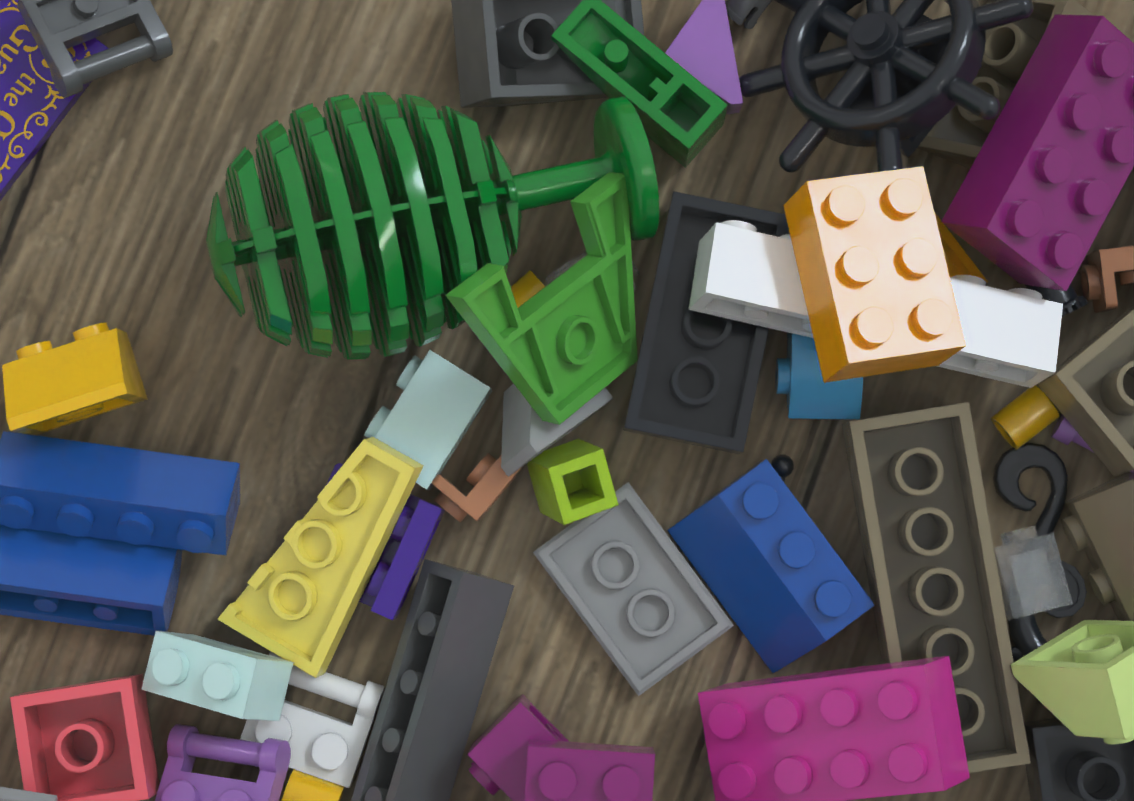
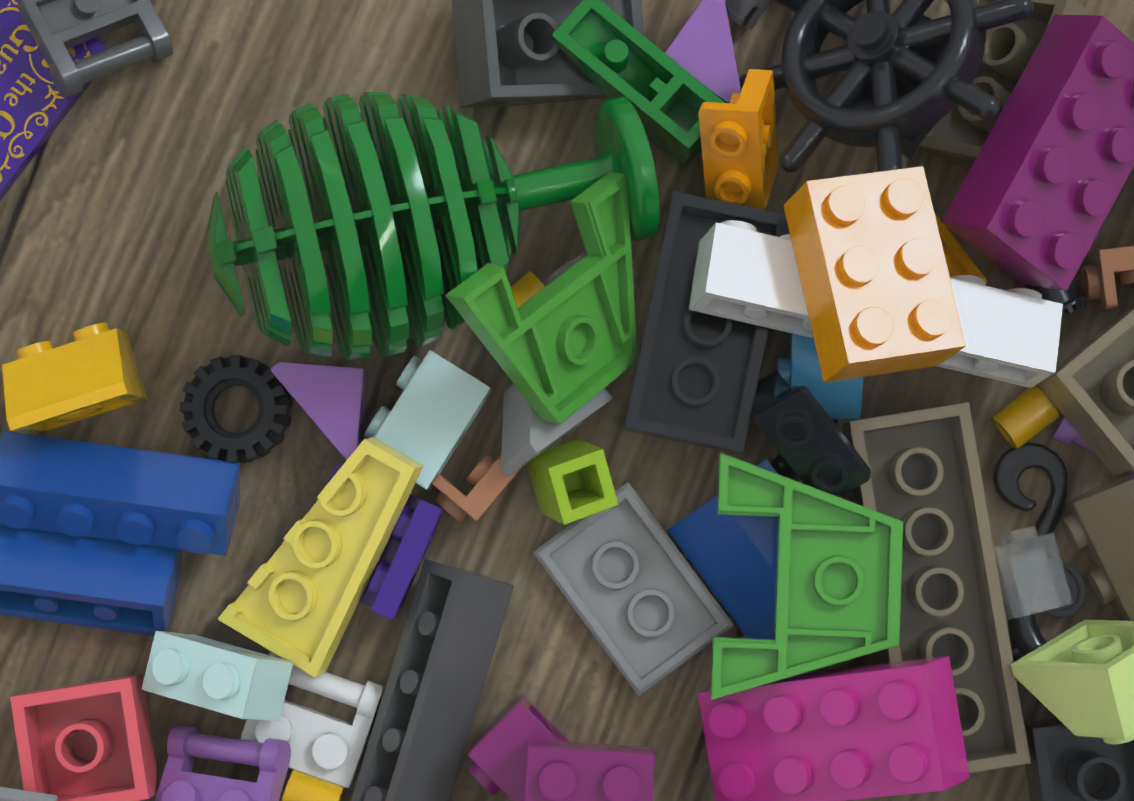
none -> black tyre [180,355,292,463]
none -> medium lavender slope [270,362,368,460]
none -> light orange bracket [698,69,779,210]
none -> bright green wing [710,453,903,700]
none -> black bracket [752,370,871,497]

